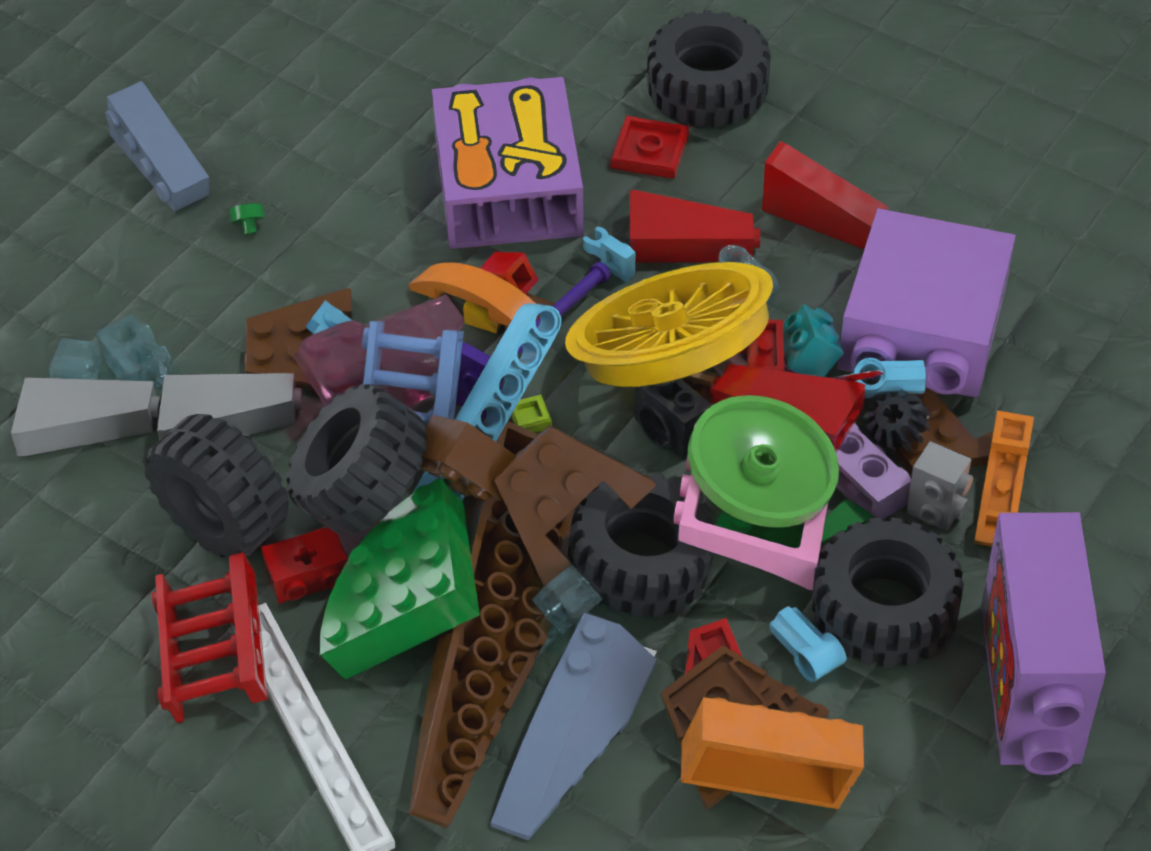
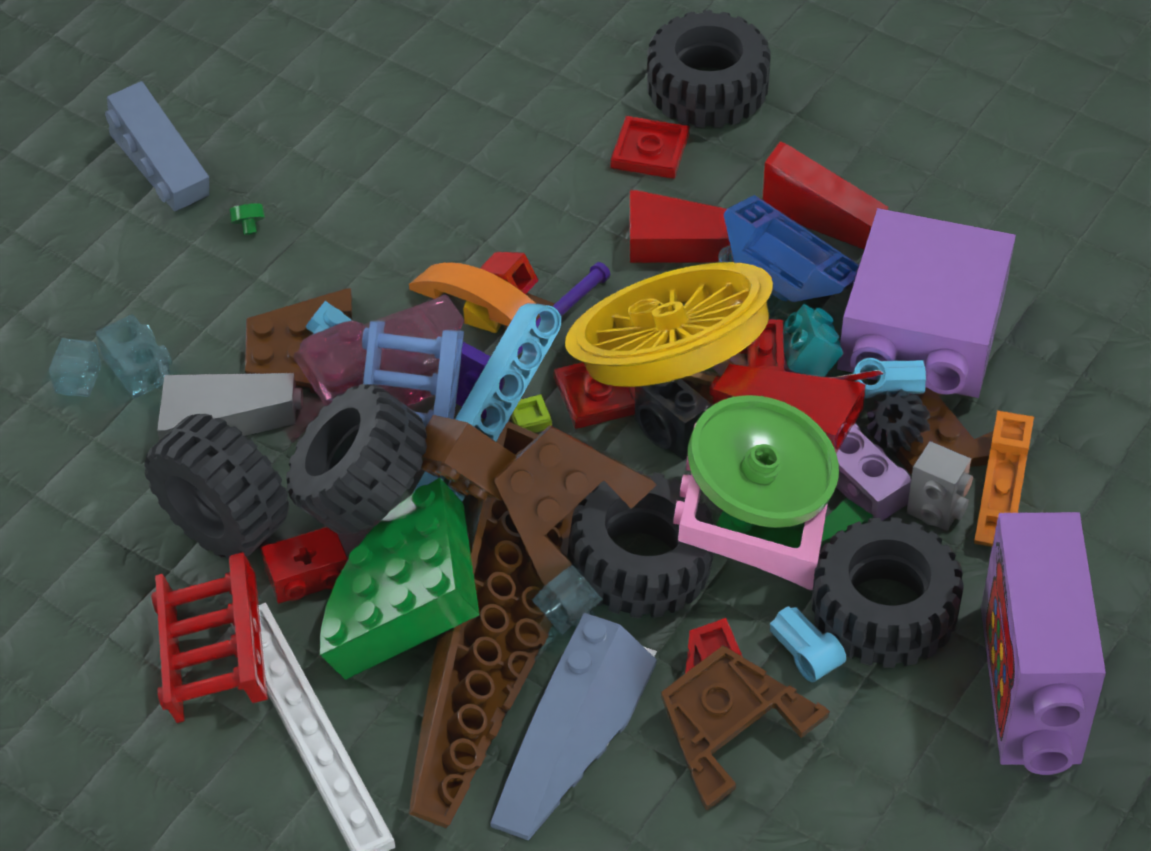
light grey slope [11,378,162,456] -> none
medium lavender brick [432,77,584,249] -> none
medium azure plate [583,226,635,282] -> none
orange piece [681,697,864,809] -> none
none -> red tile [554,362,635,429]
none -> blue slope [723,195,860,302]

